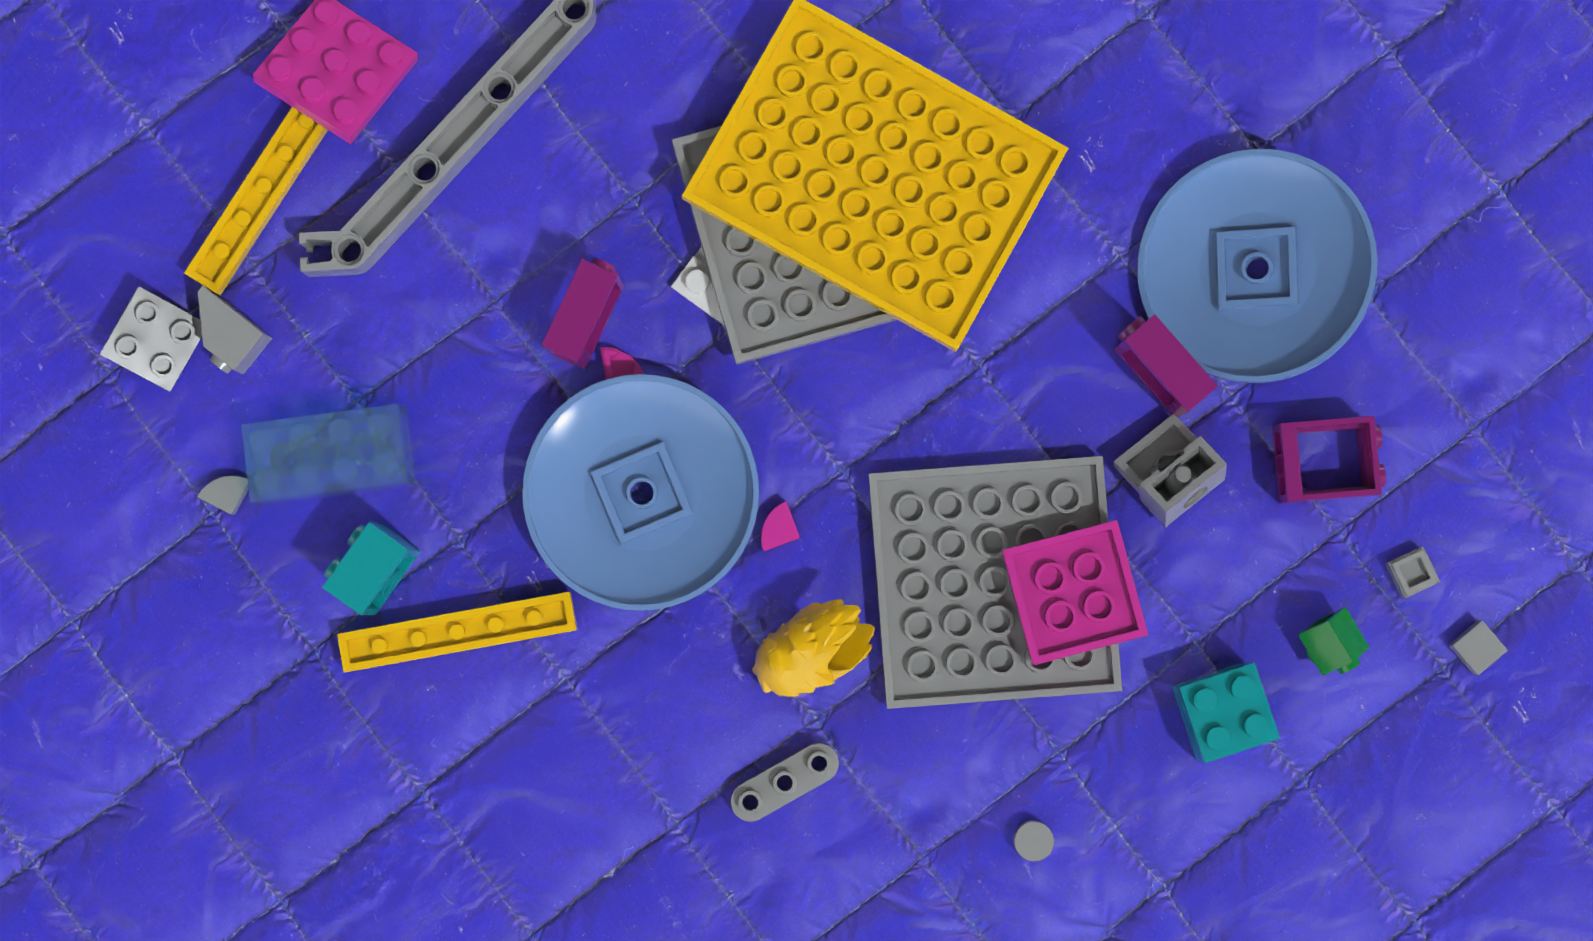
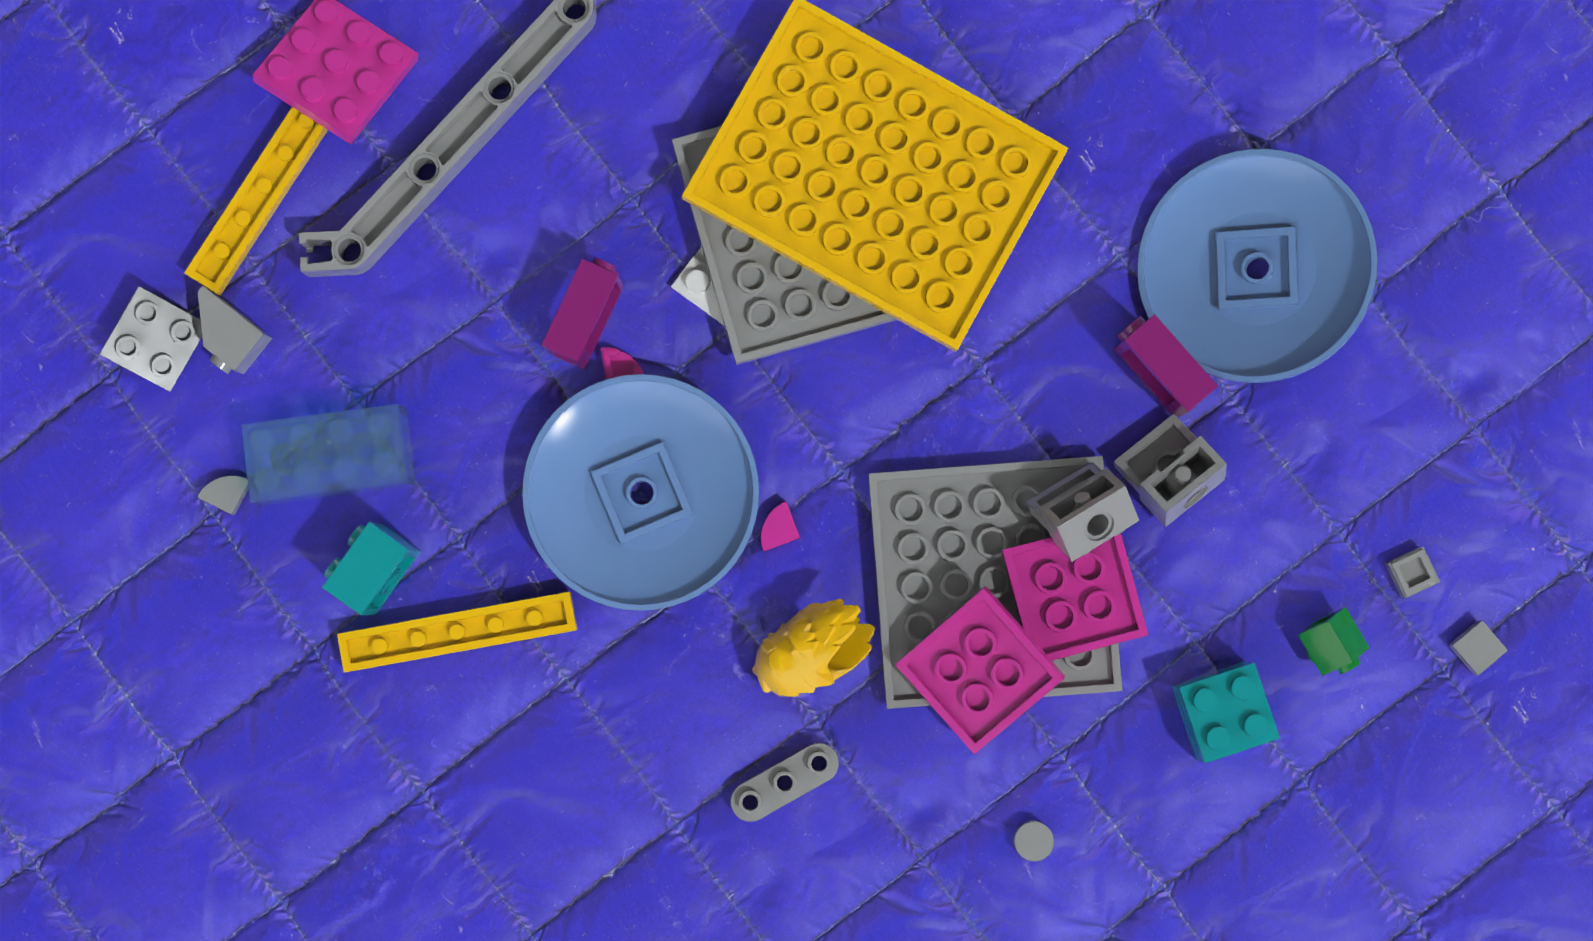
magenta window [1272,416,1386,504] -> none
none -> dark pink plate [895,586,1065,754]
none -> light grey brick [1026,462,1139,562]

